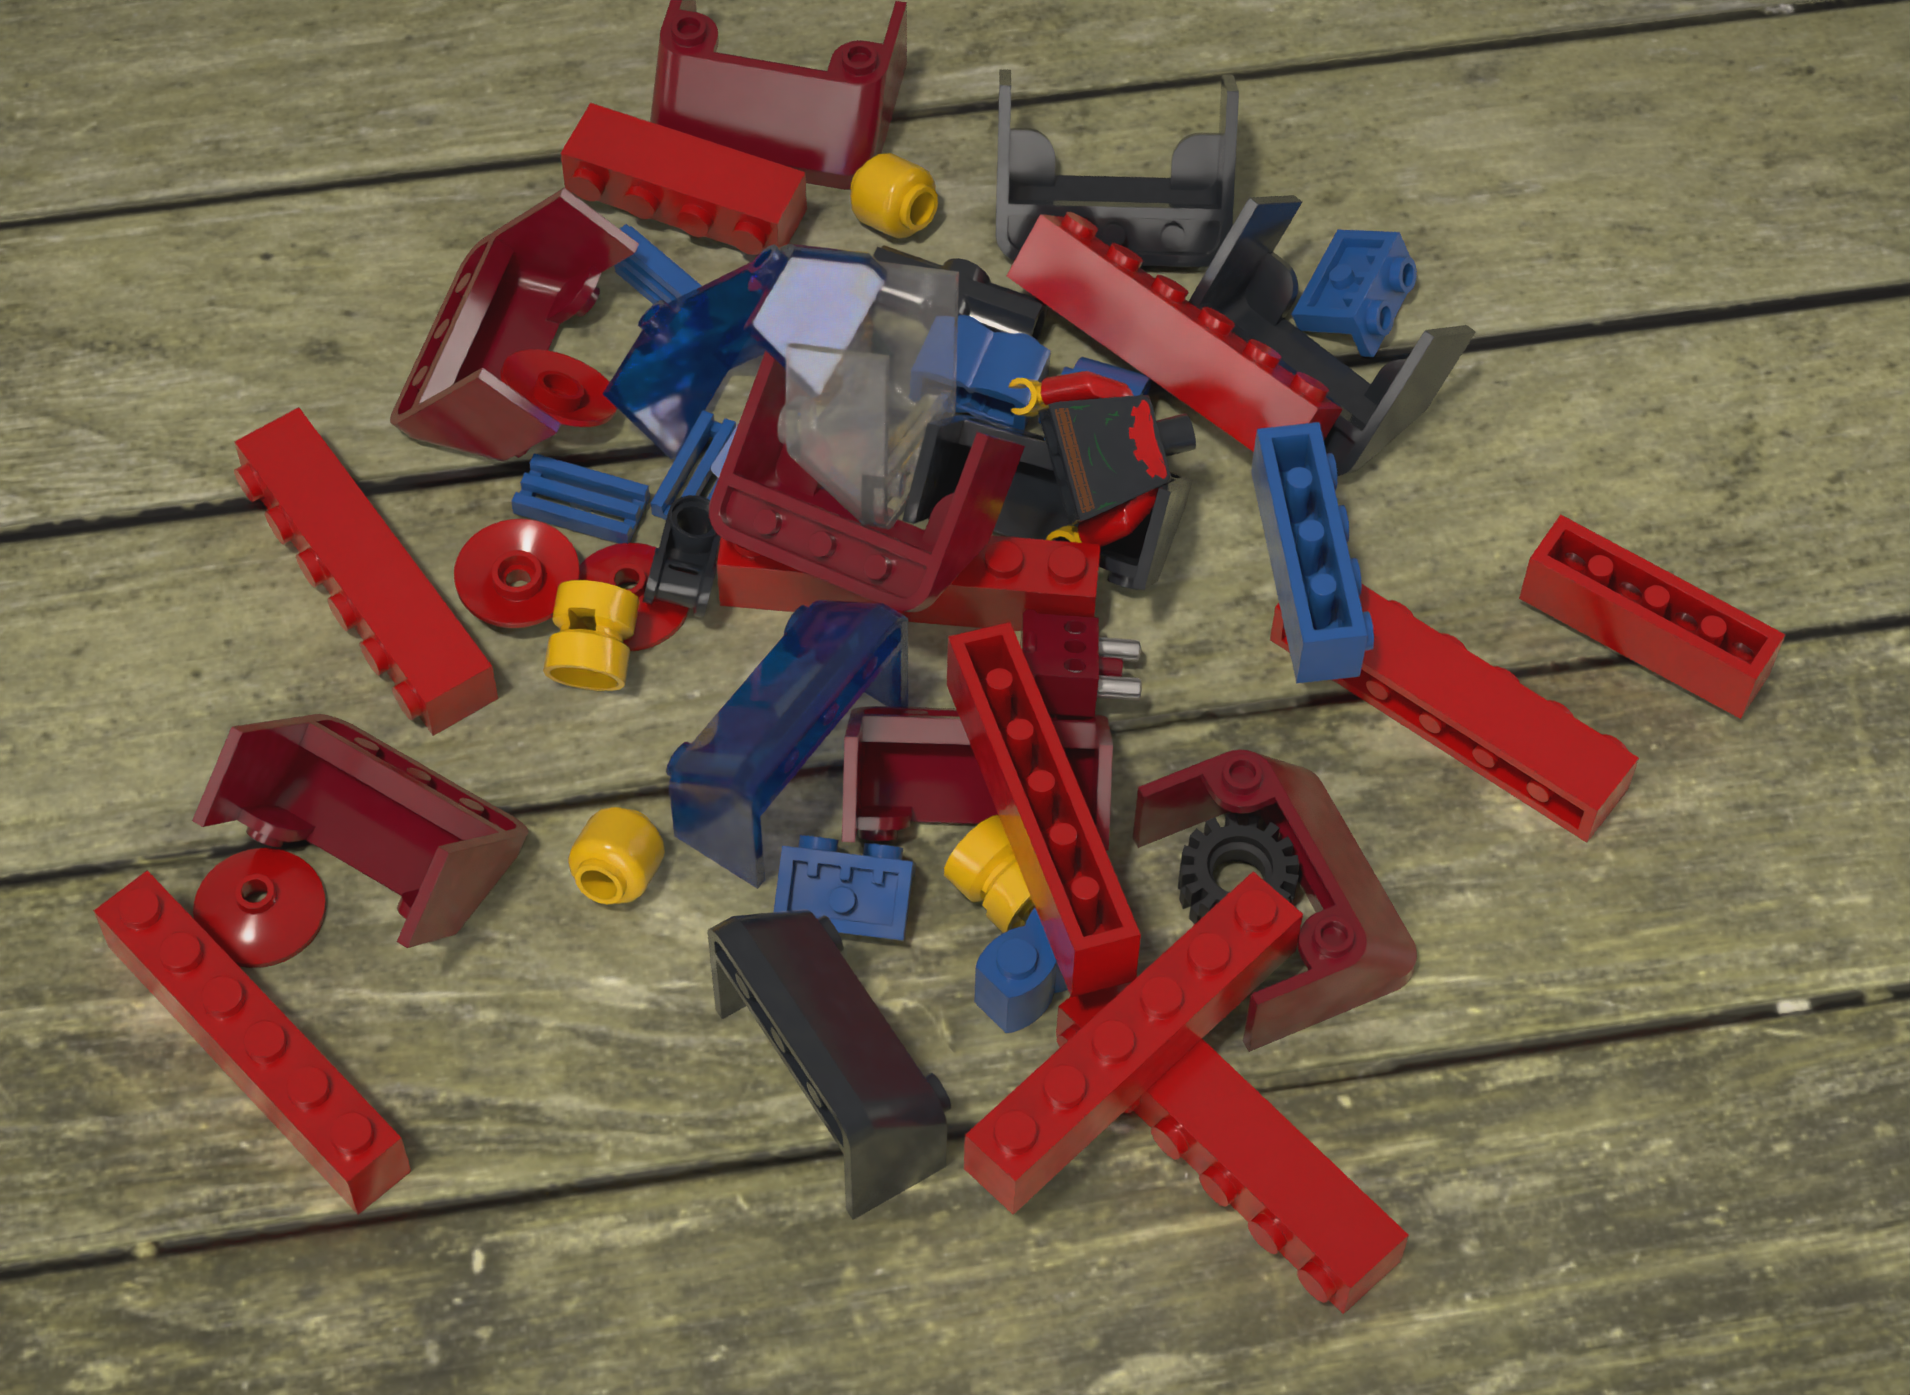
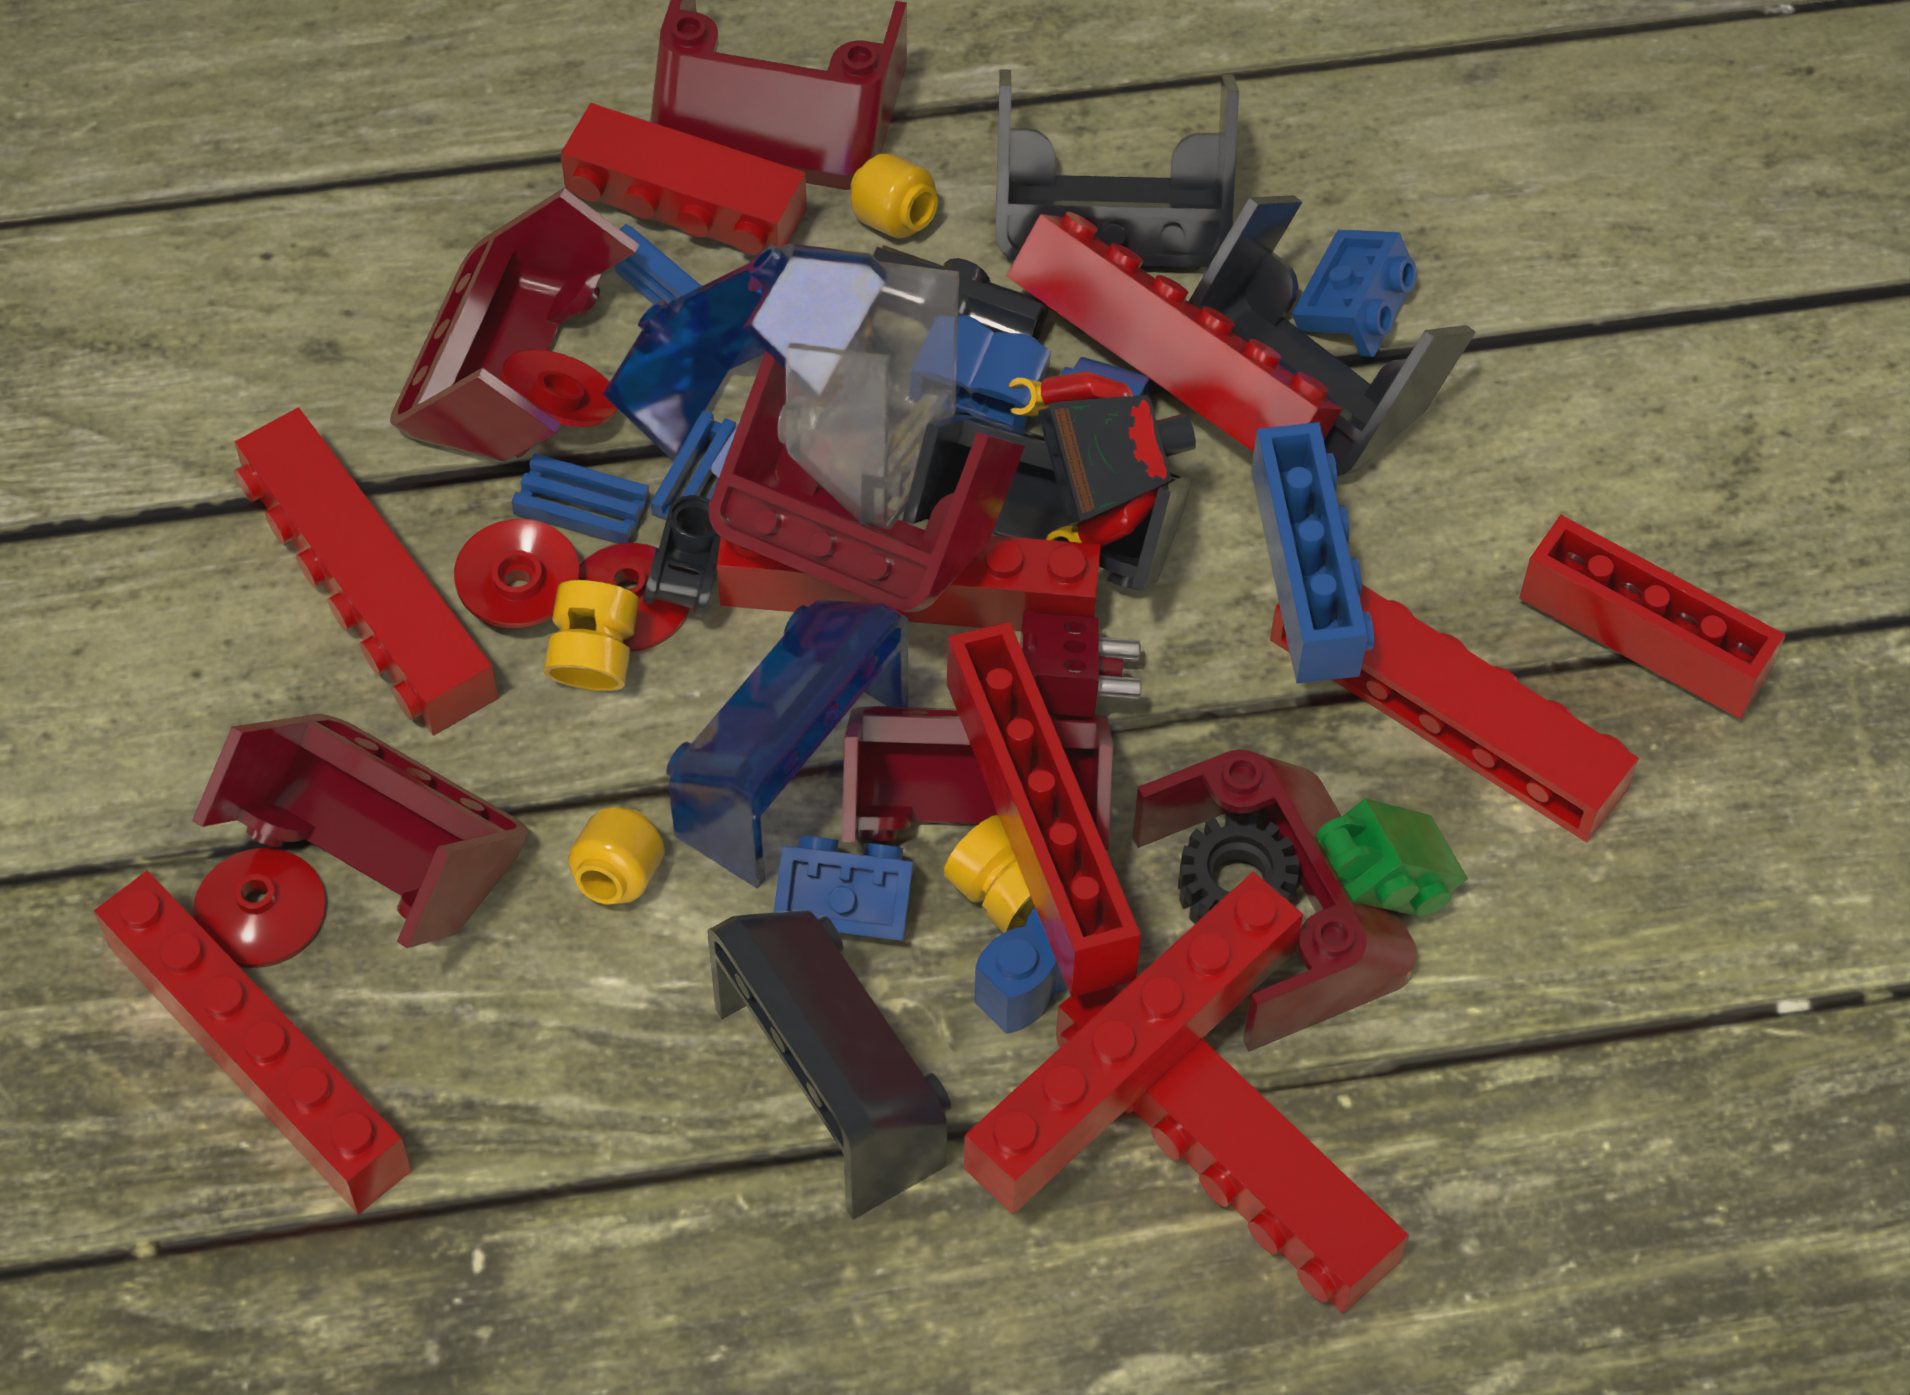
none -> green brick [1316,798,1468,916]

